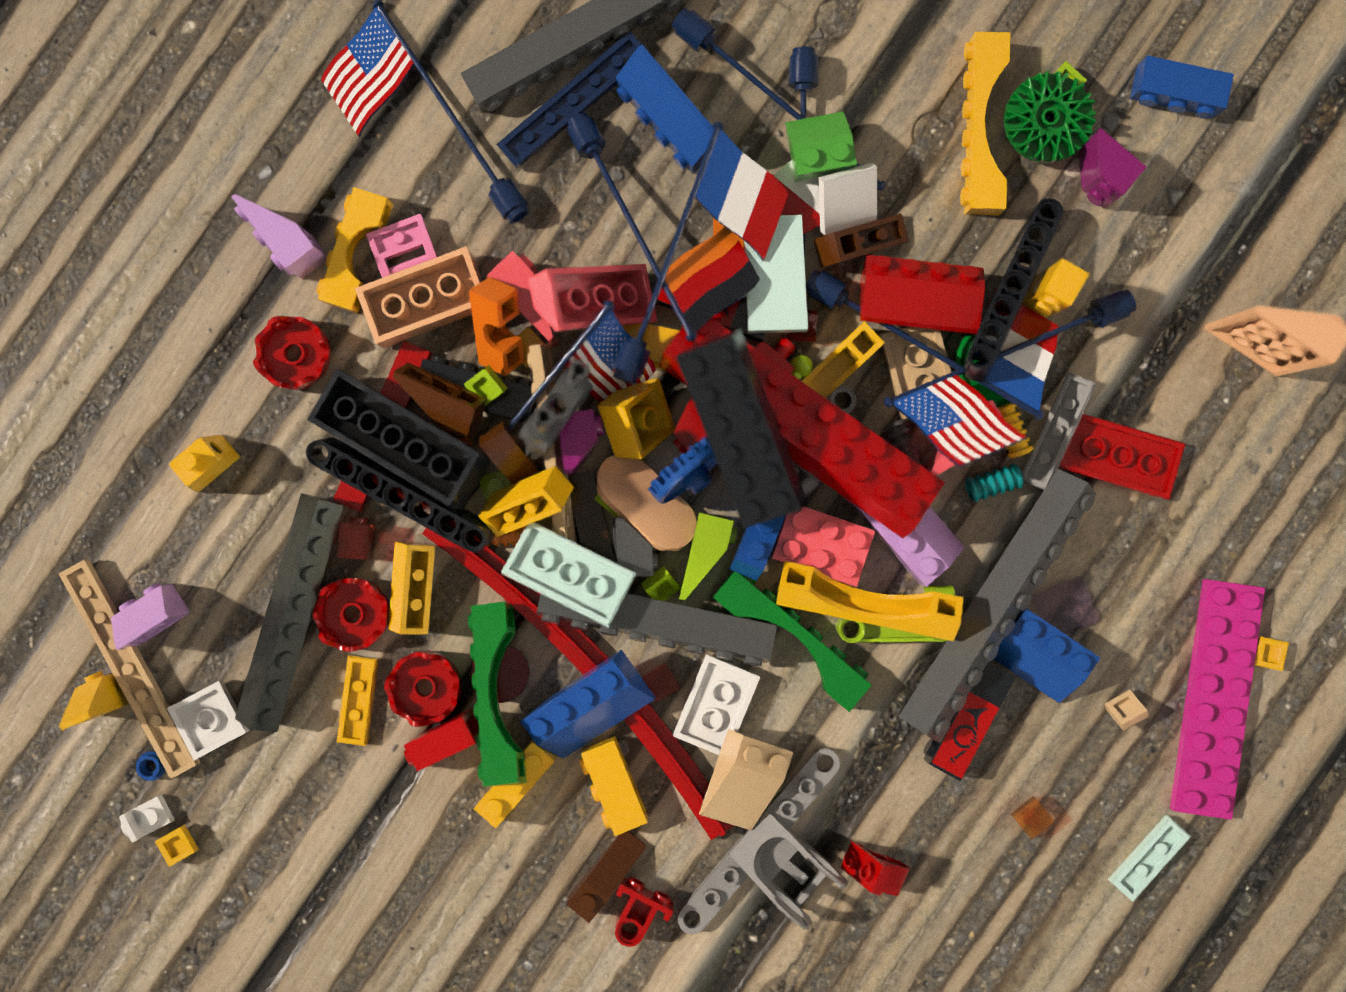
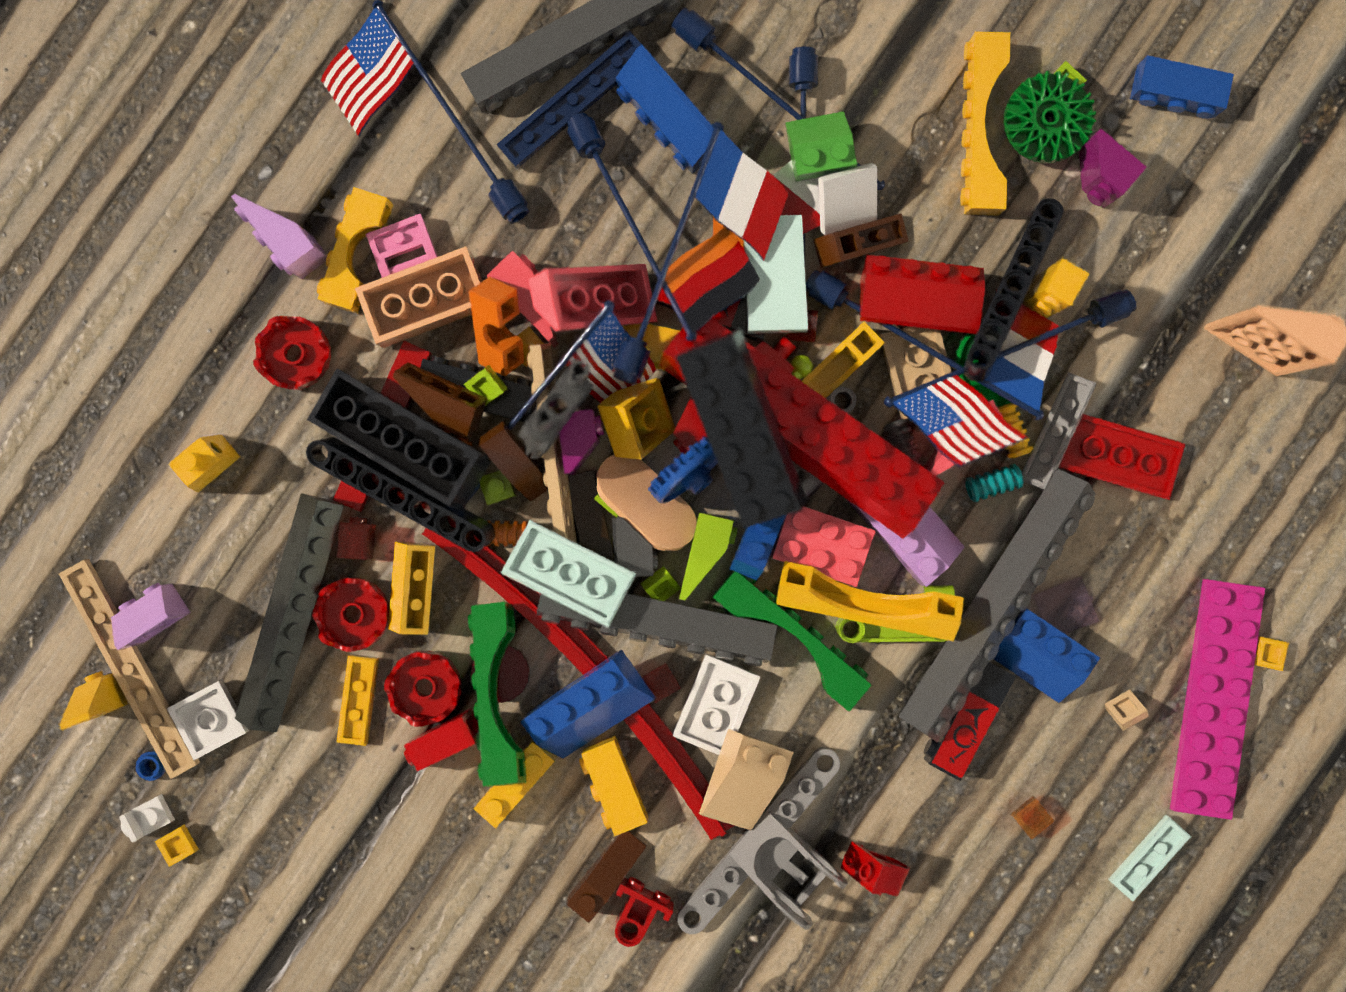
yellow brick [478,466,574,537] -> none

